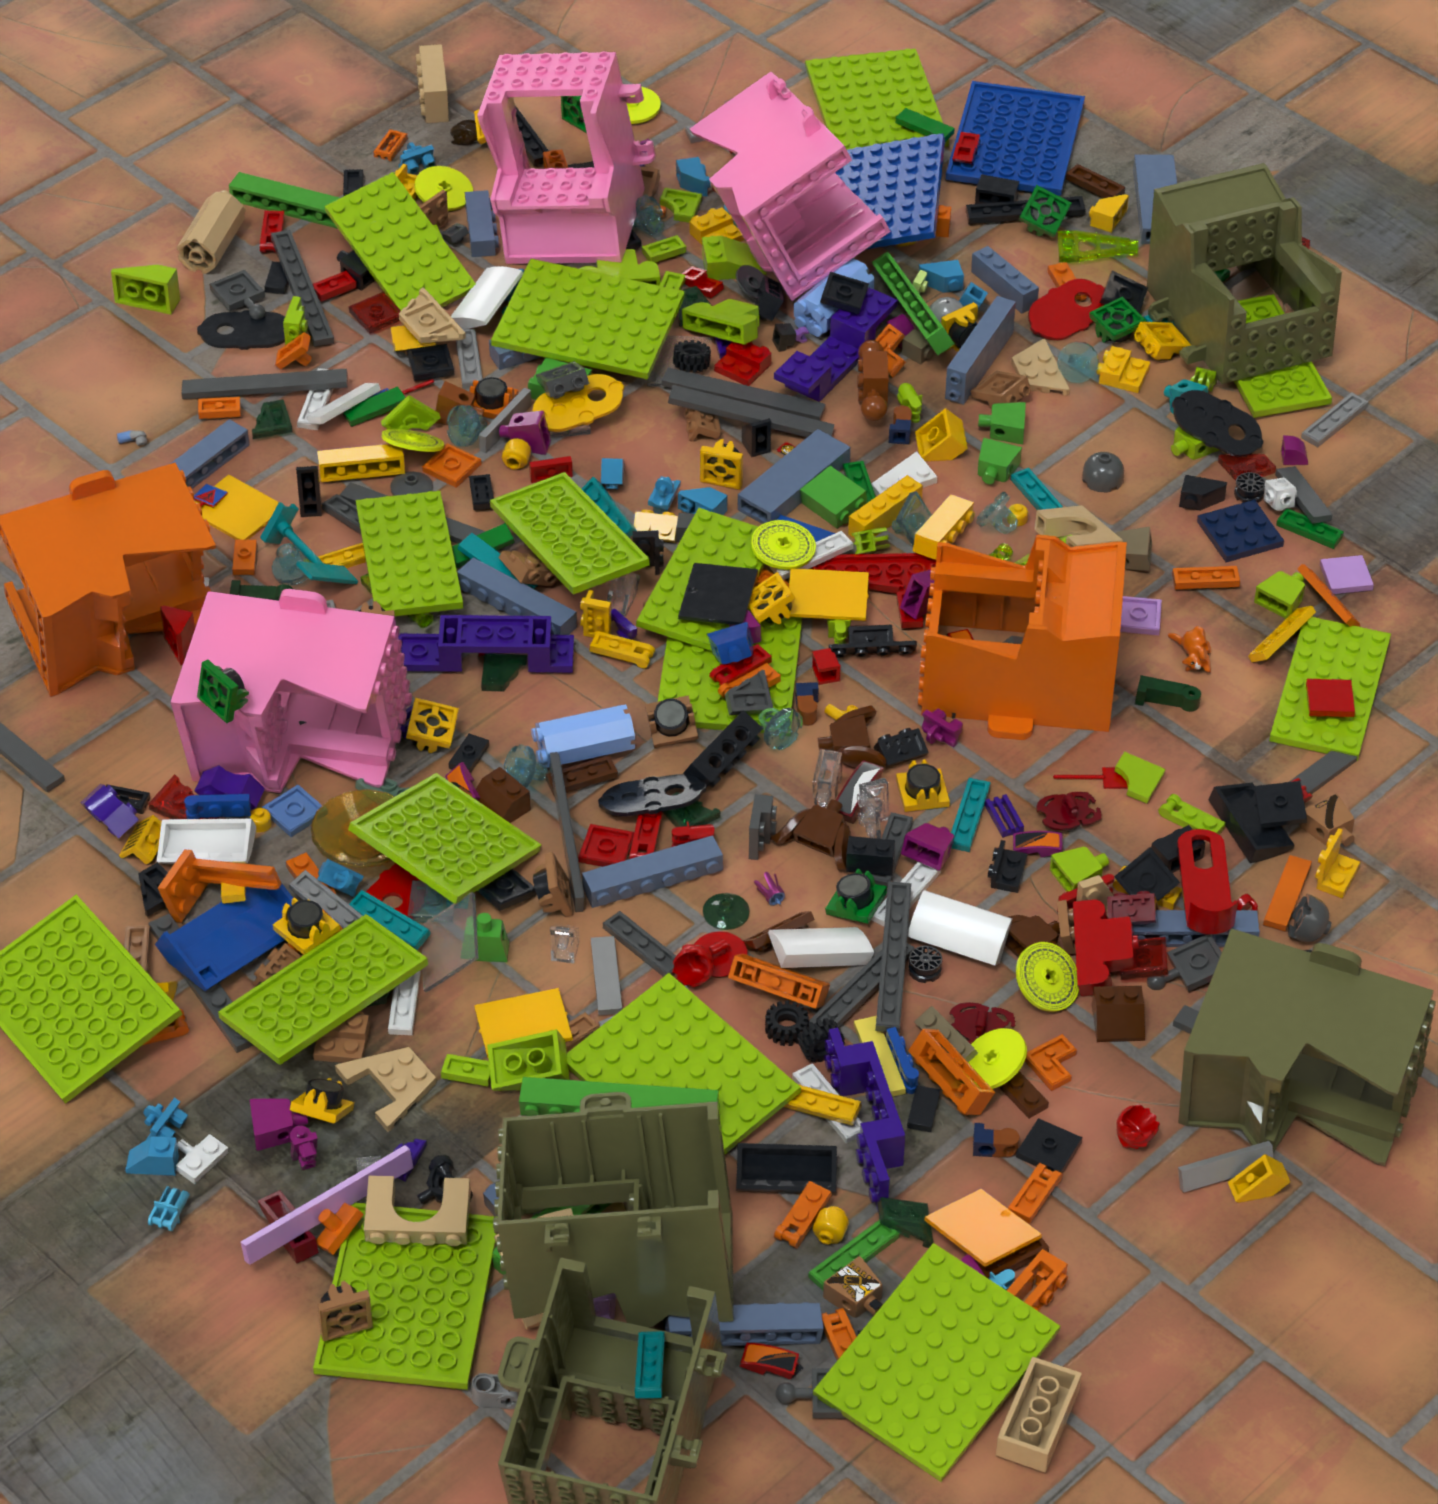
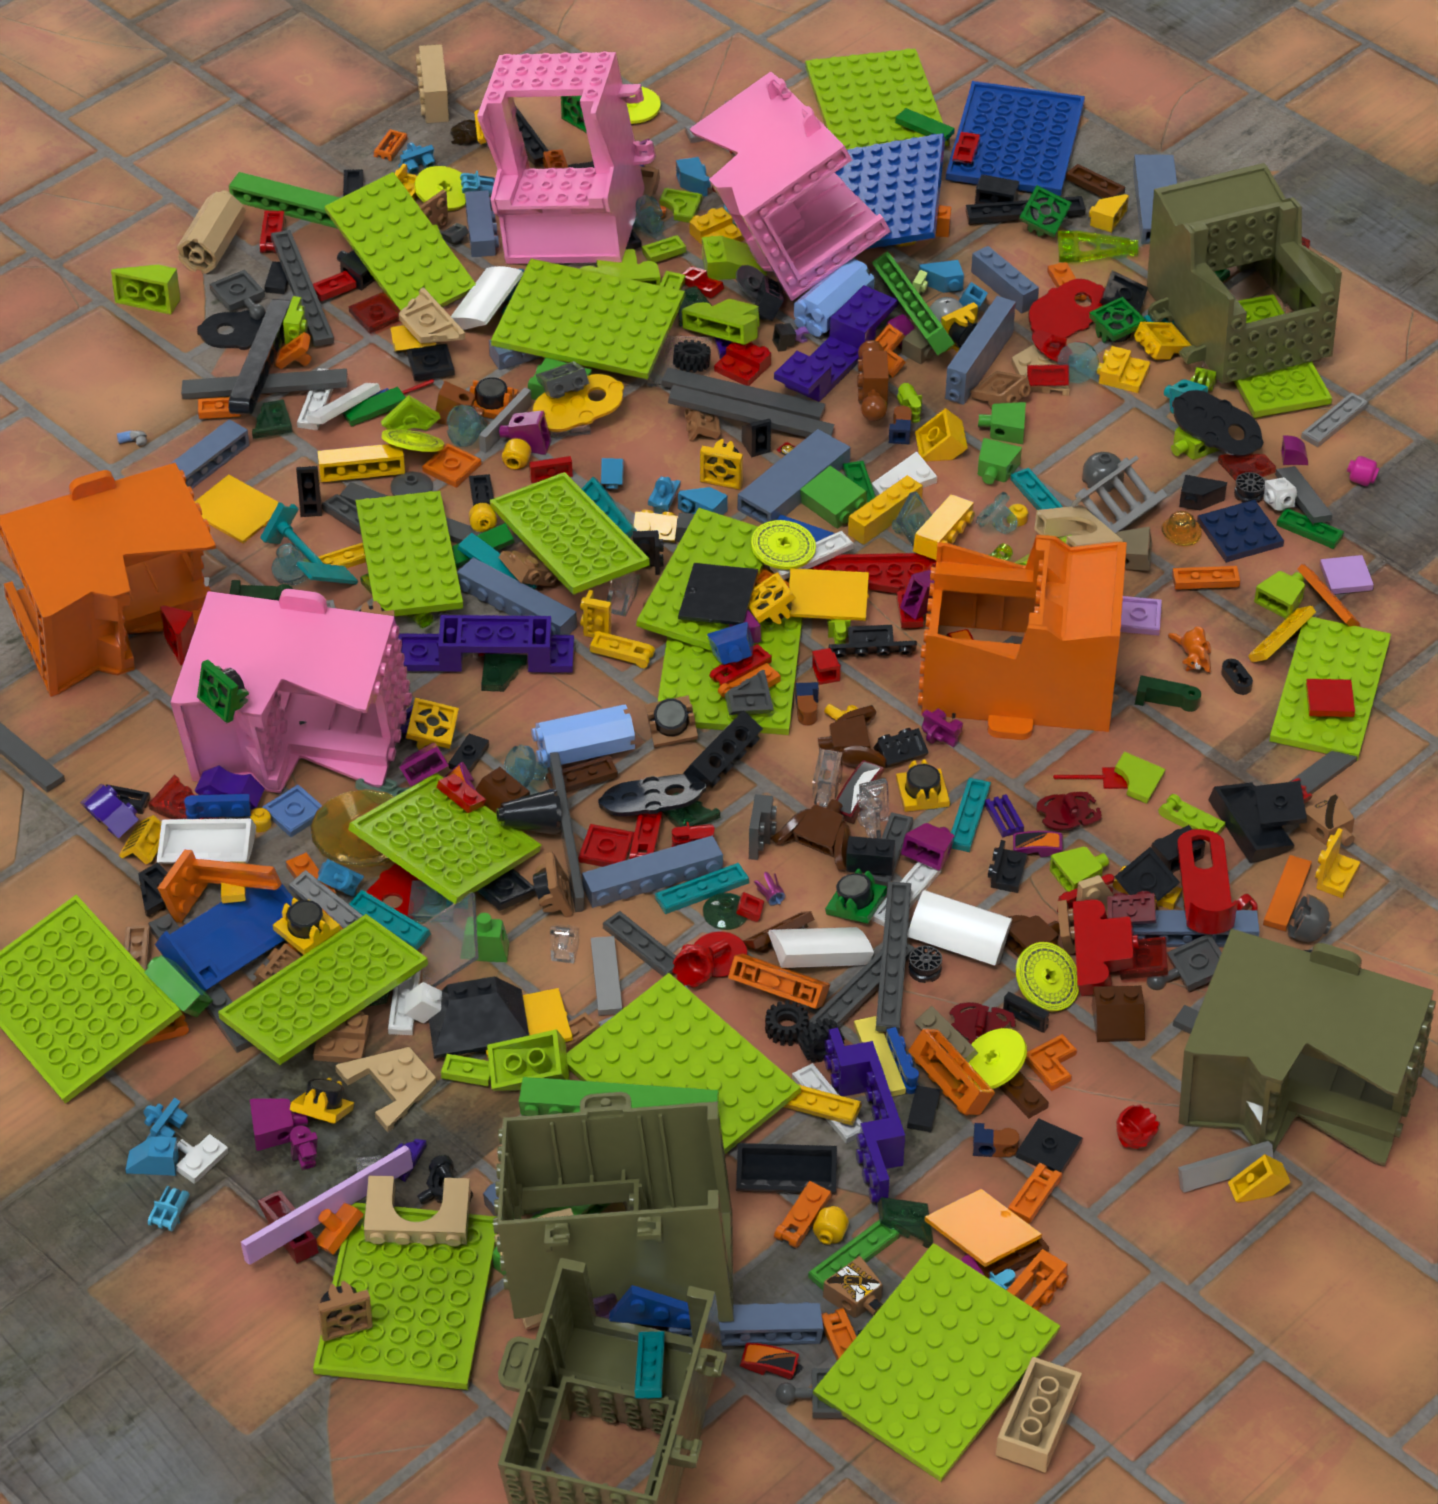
piece [194,484,228,507] -> none
orange plate [232,540,257,575] -> none
light grey tile [456,329,483,389] -> none
light grey piece [471,1373,518,1409] -> none
dark purple tile [611,609,637,640] -> none
clear light blue tile [759,708,803,750] -> none
black plate [820,272,869,314] -> none
lime arm [852,527,890,554] -> none
none -> bright green brick [144,955,213,1018]
none -> black beam [229,299,291,415]
none -> magenta torso [399,743,449,786]
none -> white brick [404,982,442,1024]
none -> black slope [429,976,529,1059]
none -> red plate [436,774,486,813]
none -> medium azure arm [460,171,495,197]
none -> yellow head [469,503,497,532]
none -> black cone [496,789,562,835]
none -> blue wing [609,1285,691,1329]
none -> teal tile [655,863,749,914]
none -> red tile [736,892,764,922]
none -> black tile [1003,991,1050,1033]
none -> red plate [1027,364,1069,386]
none -> red shield [1032,331,1074,364]
none -> light grey fence [1071,456,1168,533]
none -> clear yellow hat [1162,511,1201,546]
none -> black beam [1221,659,1253,695]
none -> dark pink head [1346,456,1380,486]

